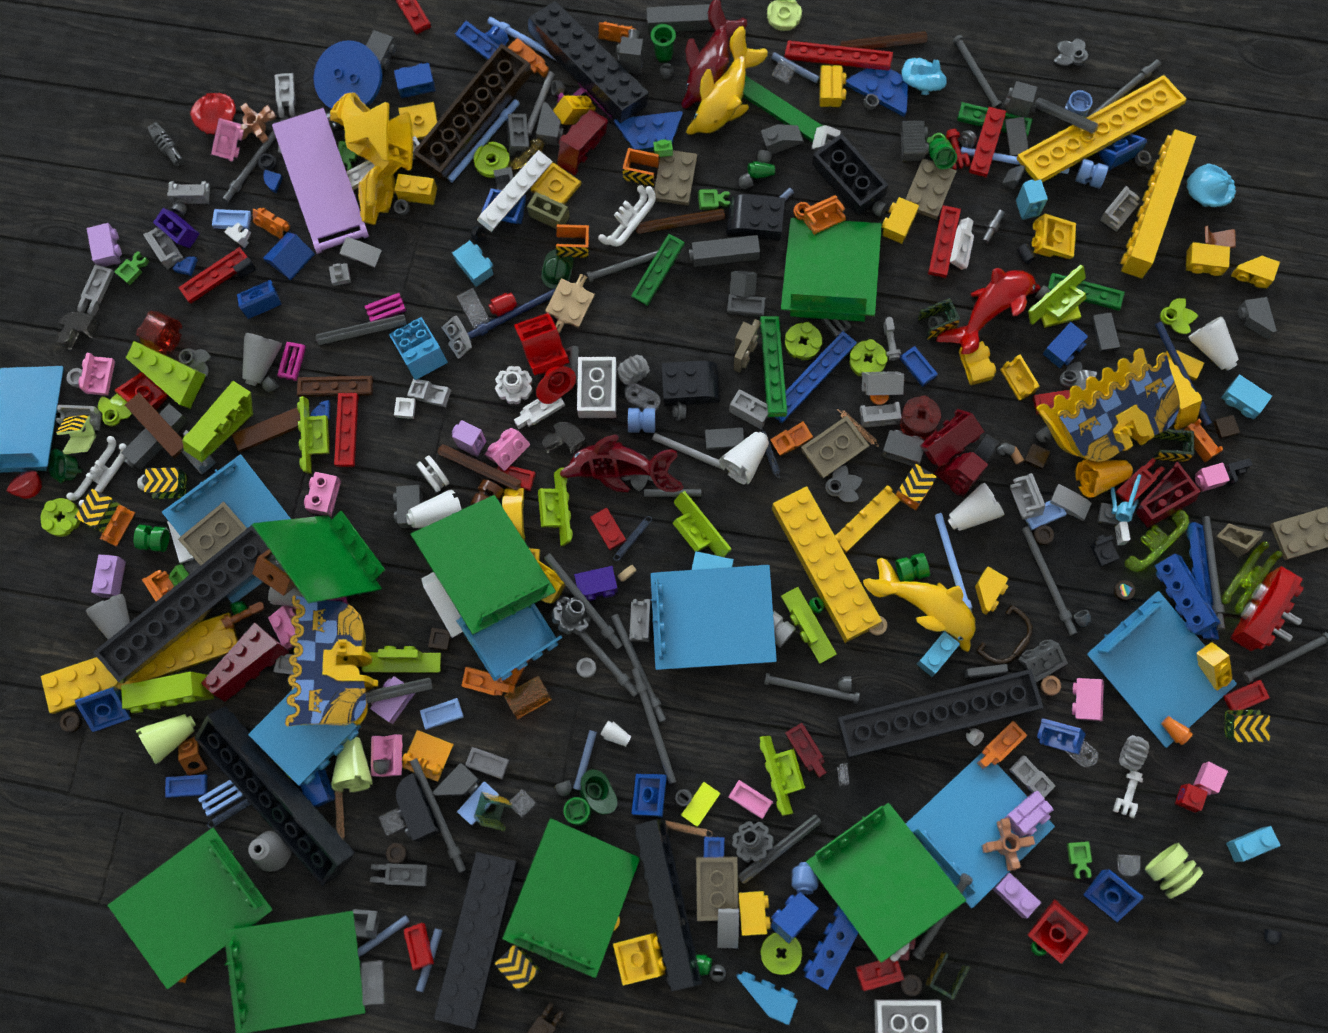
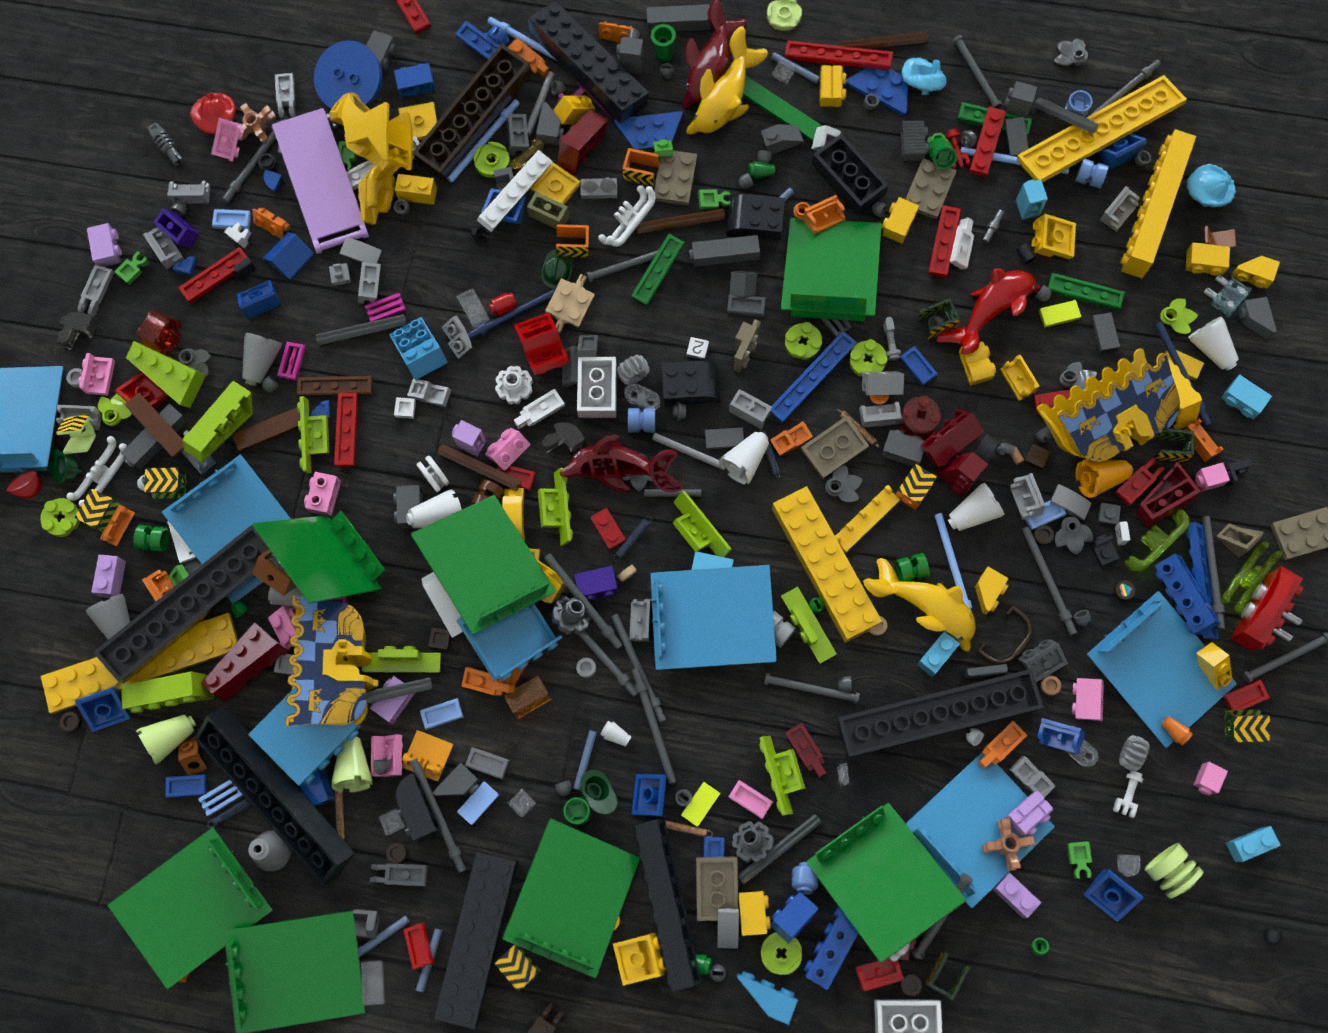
dark tan plate [178,502,247,566] -> none
dark orange hinge [221,602,264,630] -> none
medium azure brick [452,241,494,287] -> none
clear green piece [474,792,513,831] -> none
red piece [536,366,576,404] -> none
green tile [760,316,787,417] -> none
dark grey slope [1002,165,1025,189] -> none
lime bracket [1028,265,1086,324] -> none
red slope [1028,900,1088,964] -> none
blue brick [1043,322,1088,368] -> none
medium azure plant [1111,474,1141,522] -> none
red brick [1175,784,1208,812] -> none
dark brown tile [1213,415,1240,439] -> none
none -> light grey hinge [358,262,381,304]
none -> dark grey tile [577,335,598,357]
none -> light grey tile [581,177,617,199]
none -> white tile [687,337,709,360]
none -> dark grey plate [1055,517,1093,555]
none -> clear light blue piece [1204,275,1251,317]

